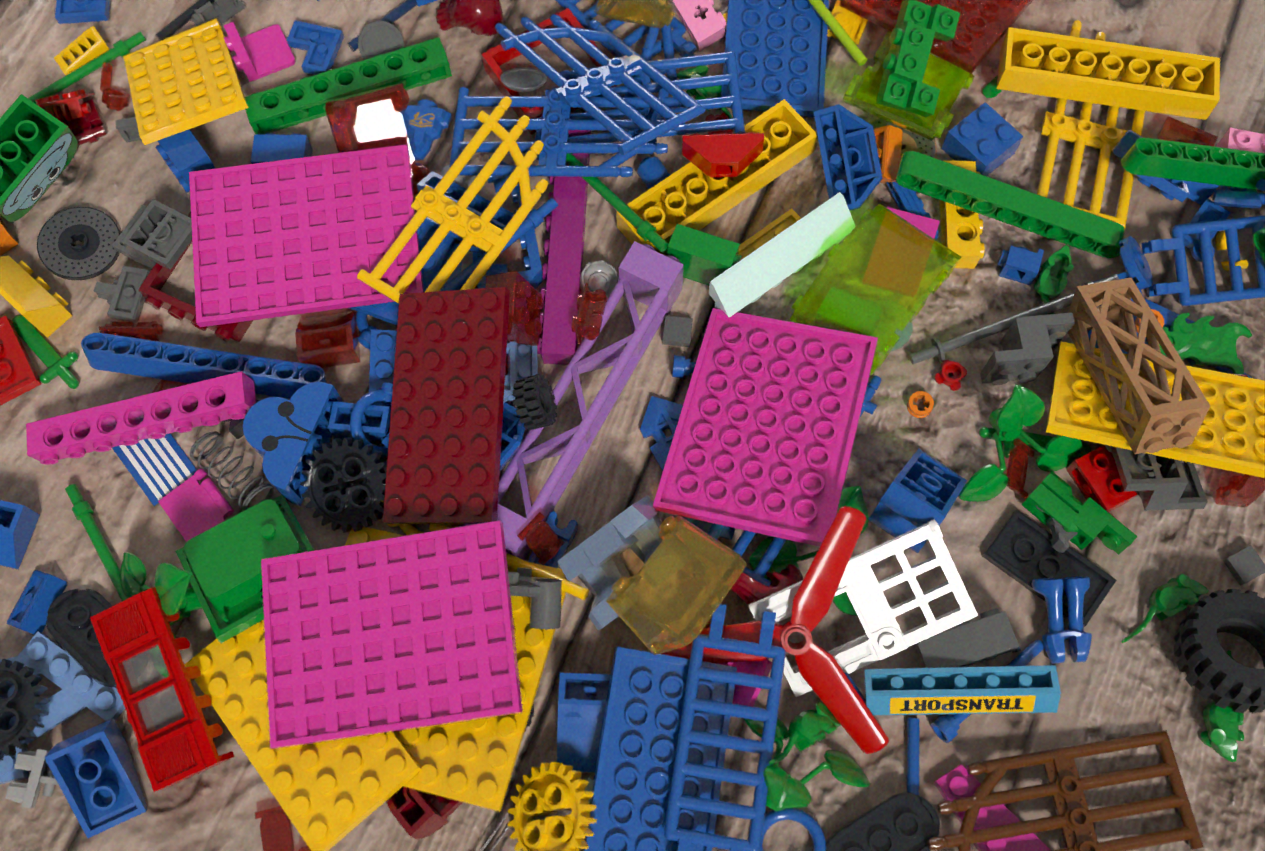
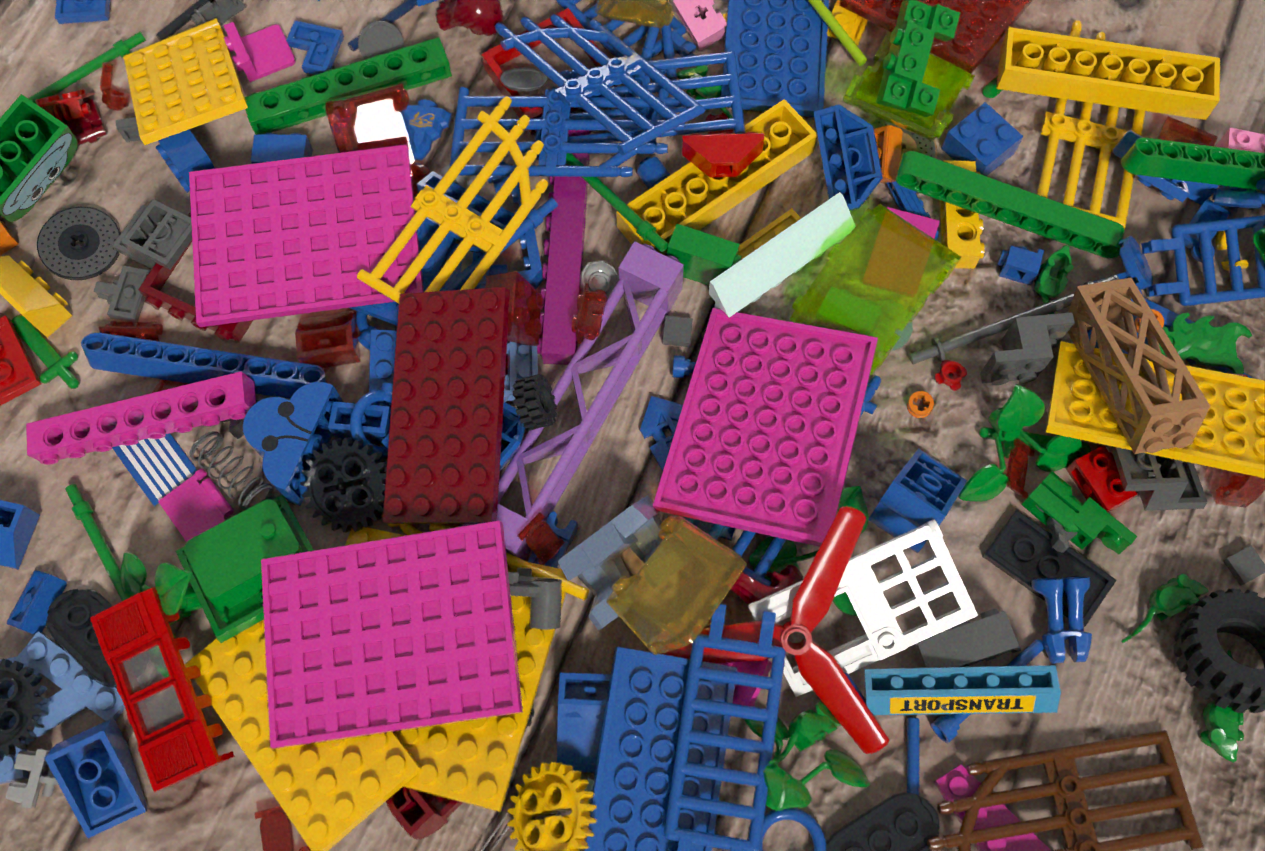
yellow slope [54,26,110,76] -> none

